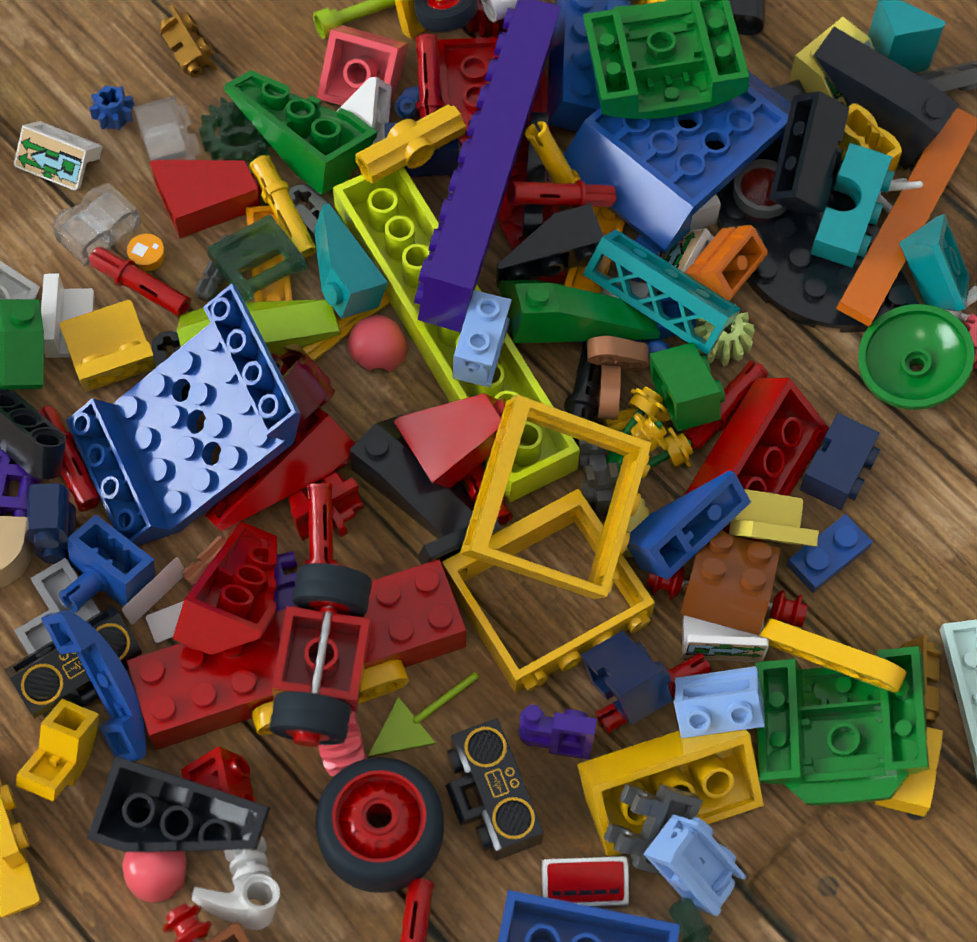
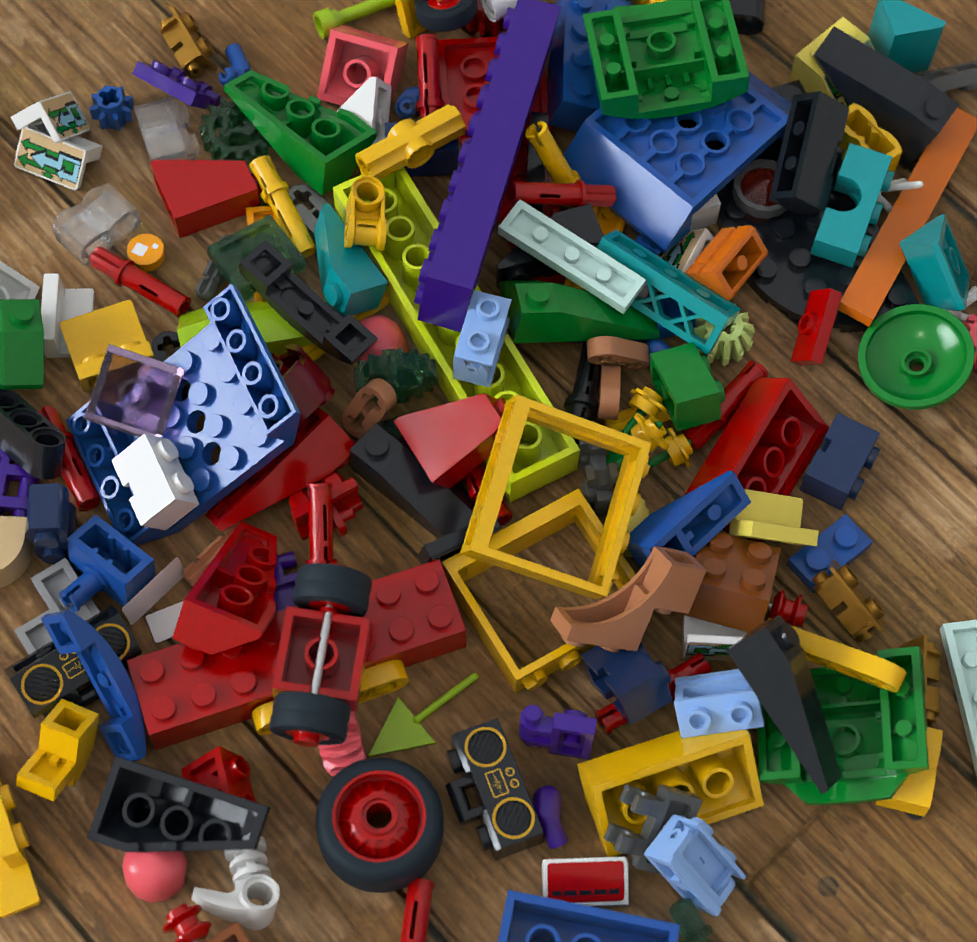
none -> panel [11,91,91,144]
none -> clear purple slope [83,344,185,438]
none -> white brick [111,433,199,530]
none -> dark purple plate [132,60,222,109]
none -> blue arm [218,43,251,87]
none -> black slope [238,240,378,365]
none -> nougat beam [342,378,397,439]
none -> yellow piece [344,175,387,251]
none -> clear green gear [354,348,438,404]
none -> light aqua plate [498,199,646,314]
none -> dark purple arm [533,785,568,849]
none -> nougat arch [550,546,707,652]
none -> black wedge [726,615,842,794]
none -> red plate [791,288,842,366]
none -> pearl gold hinge [811,559,885,642]

